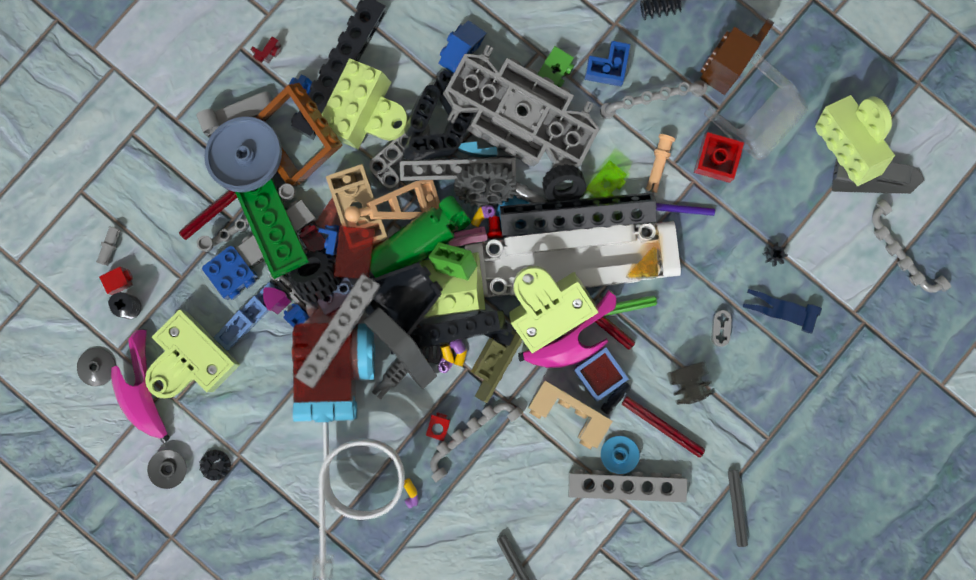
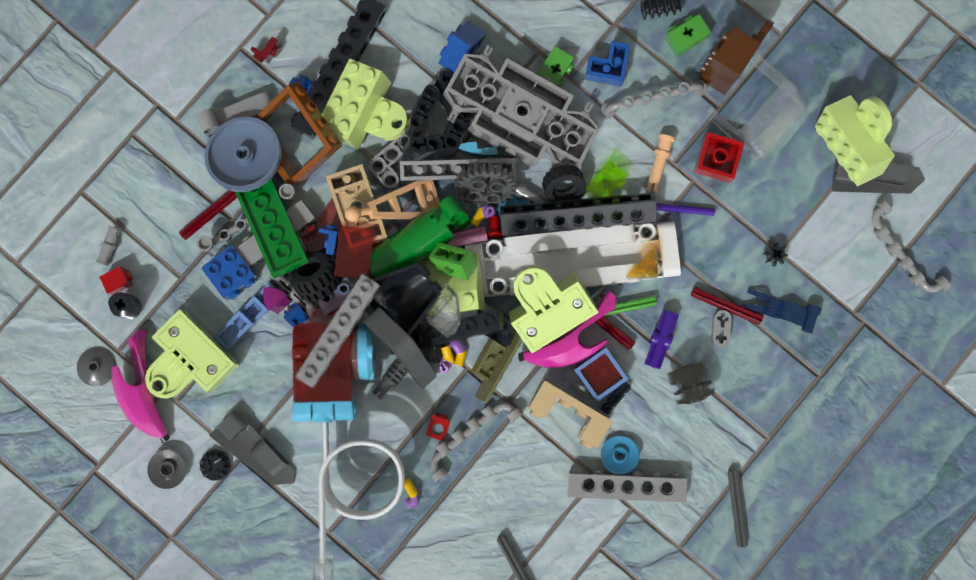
dark red axle [622,396,705,458] -> none
none -> dark grey panel [209,410,296,485]
none -> clear slope [425,283,460,338]
none -> dark purple piece [644,310,679,369]
none -> bright green brick [665,14,711,57]
none -> dark red axle [691,287,763,325]

